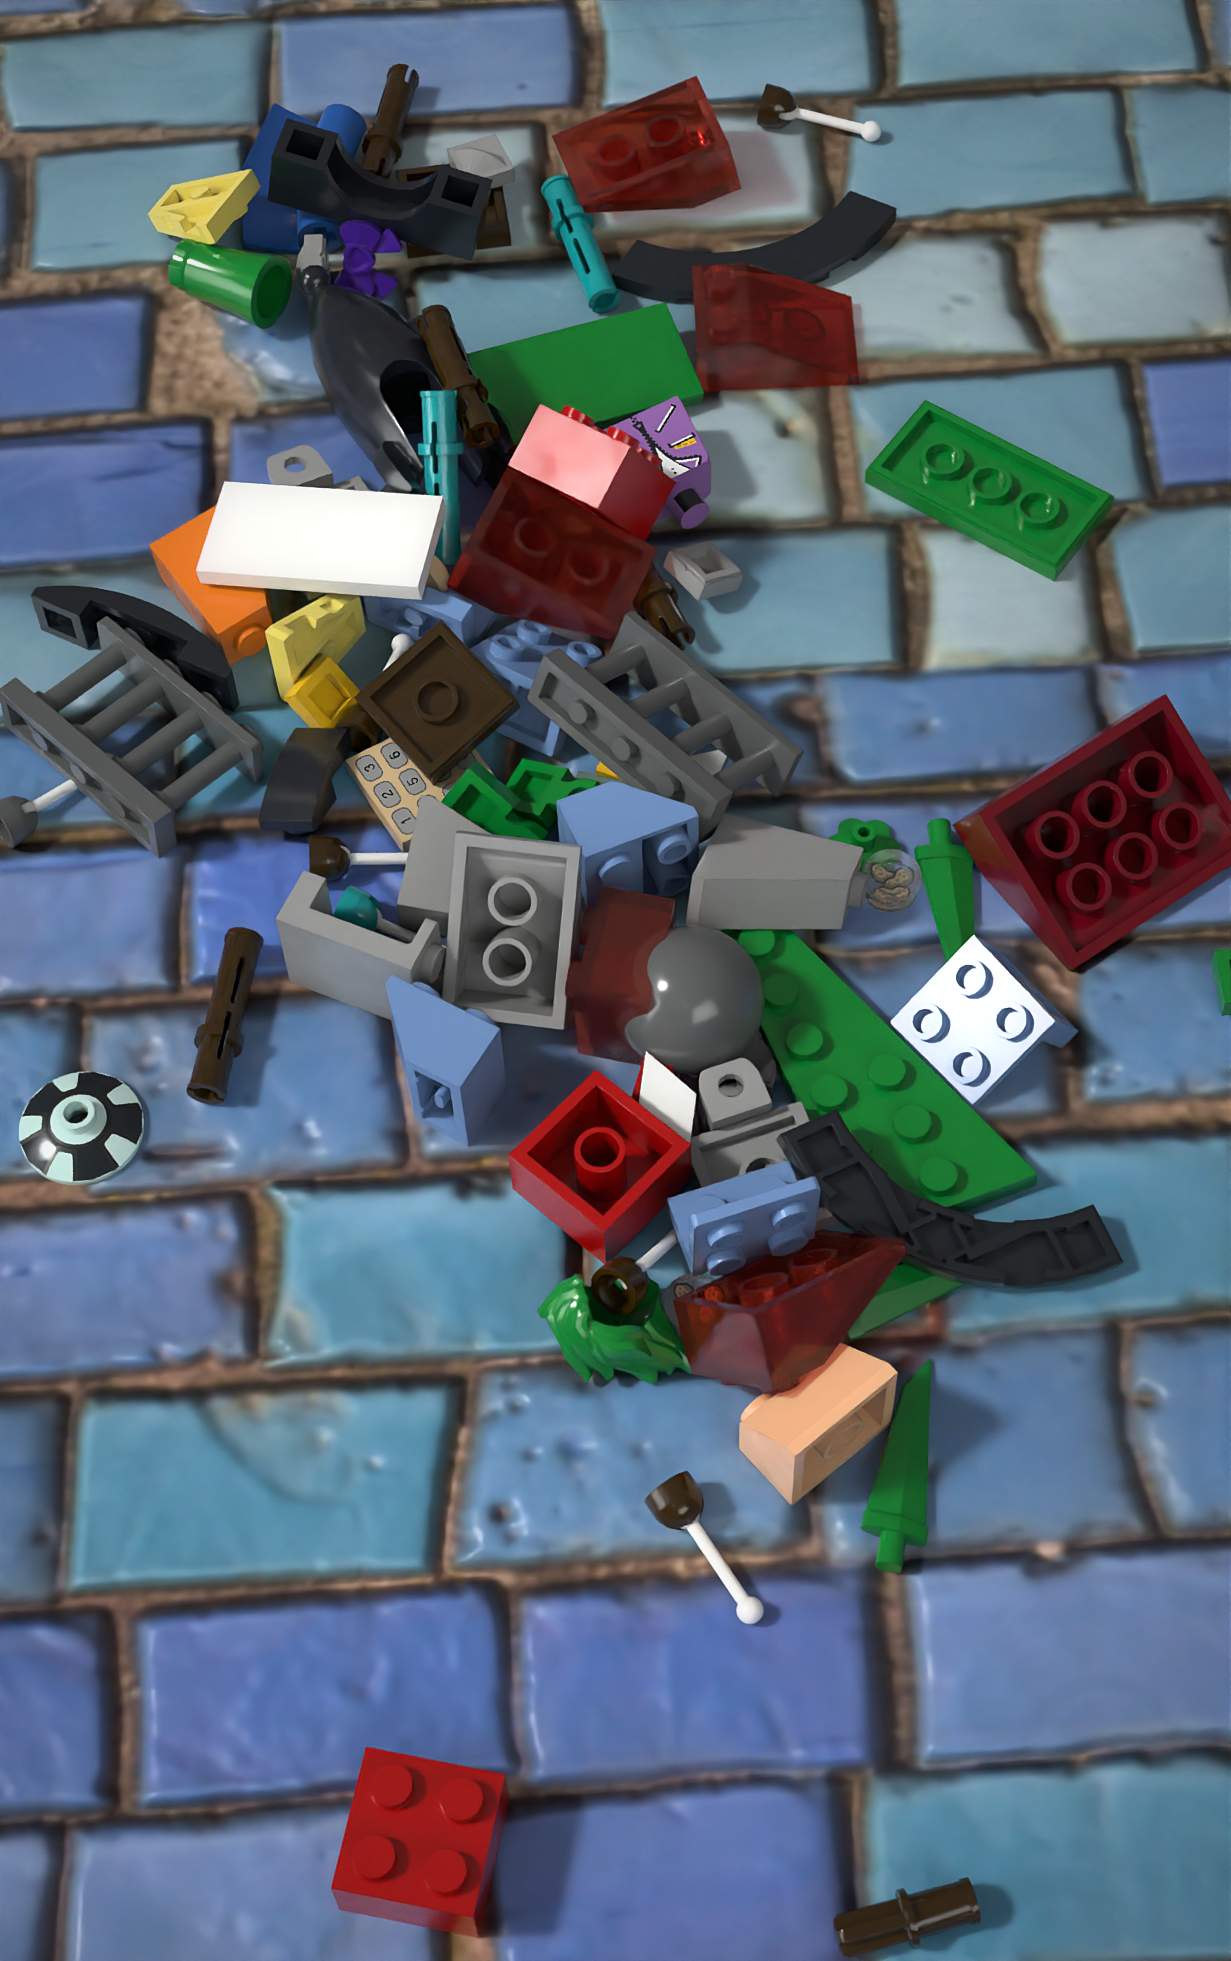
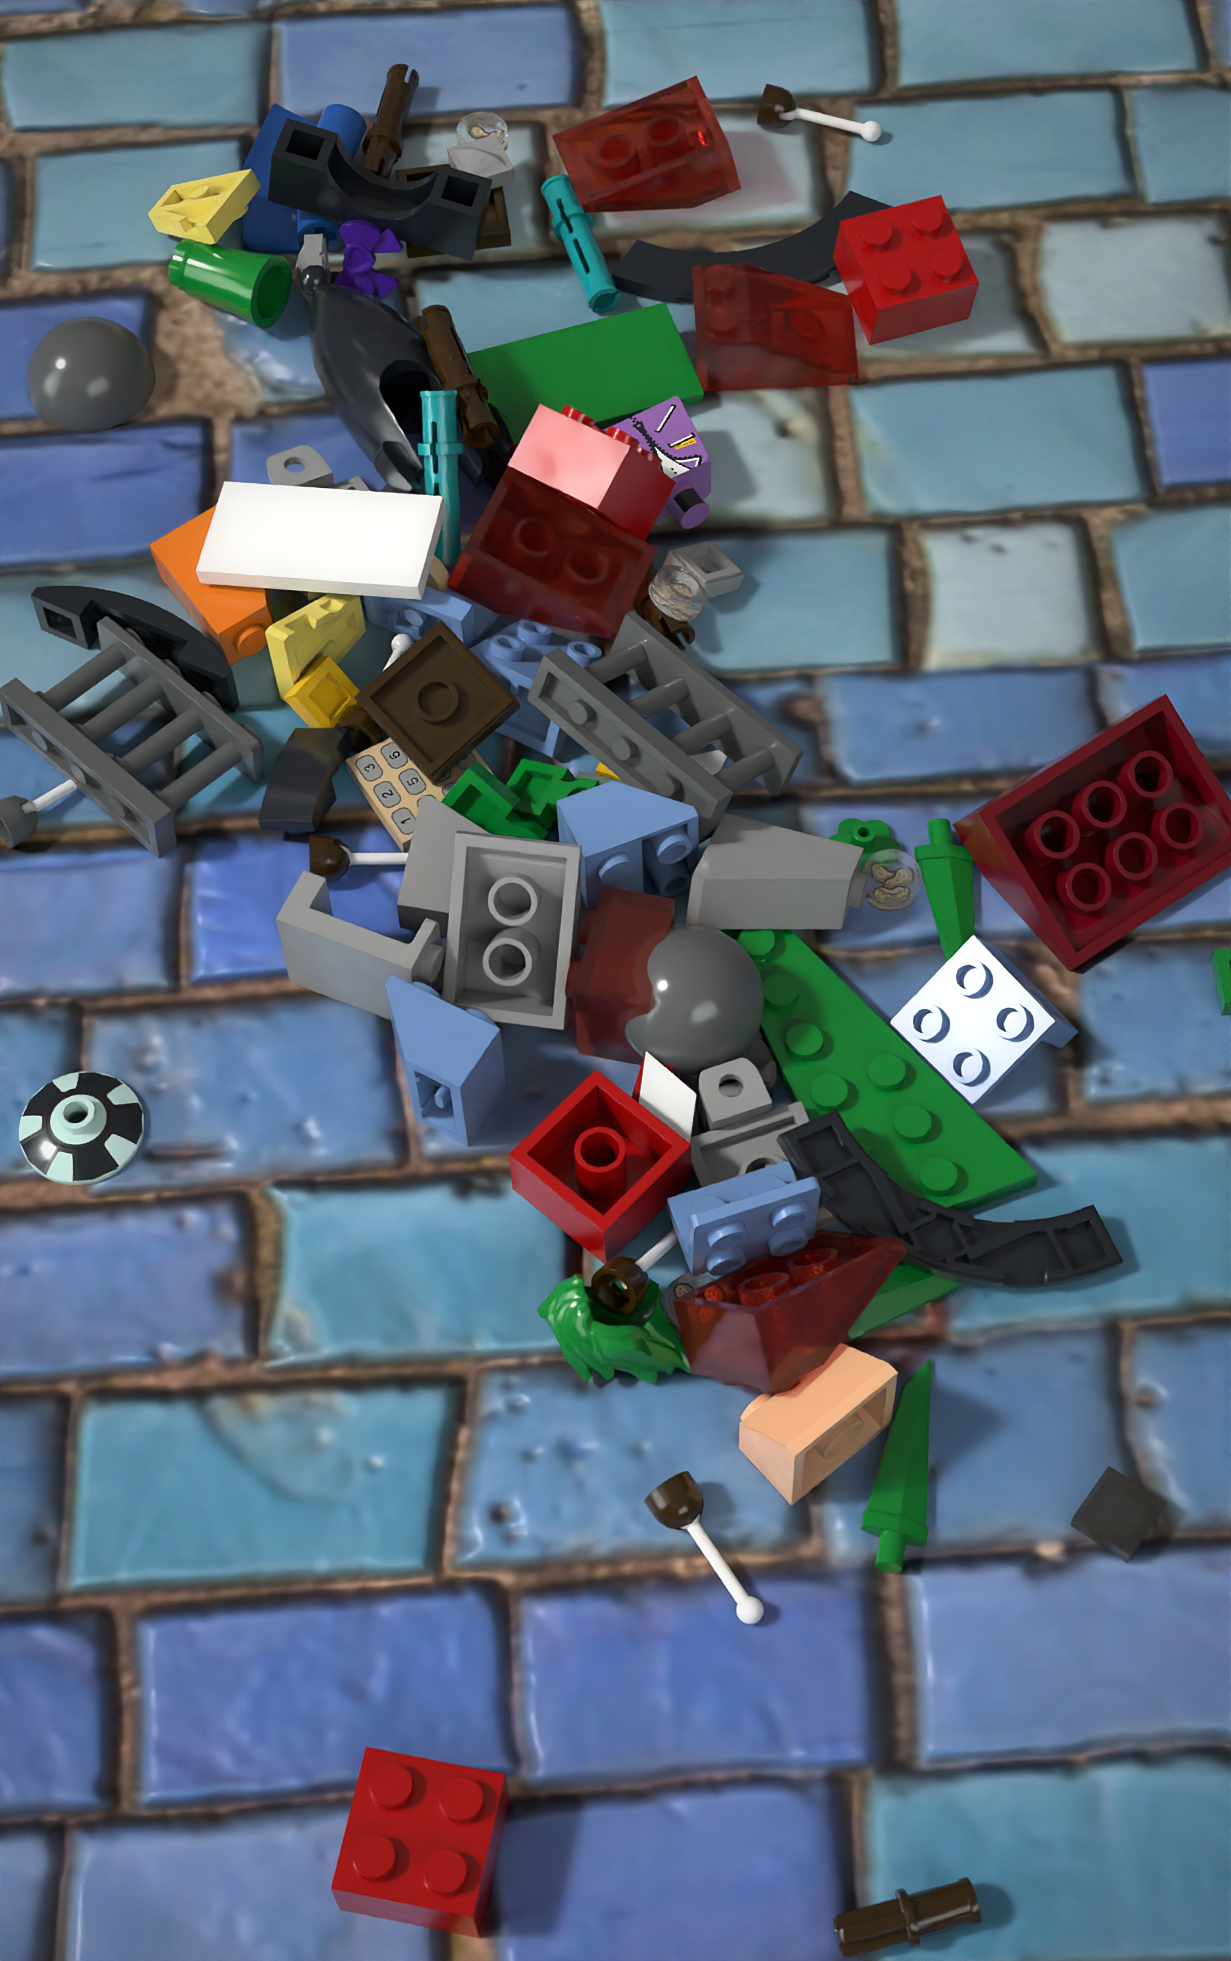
dark brown pin [186,927,264,1104] -> none
teal hinge [333,885,446,948] -> none
green tile [865,400,1114,581] -> none
none -> dark grey piece [26,316,156,432]
none -> clear tile [456,112,508,151]
none -> clear tile [649,565,709,621]
none -> red brick [833,195,979,346]
none -> clear smoke tile [1070,1466,1167,1563]

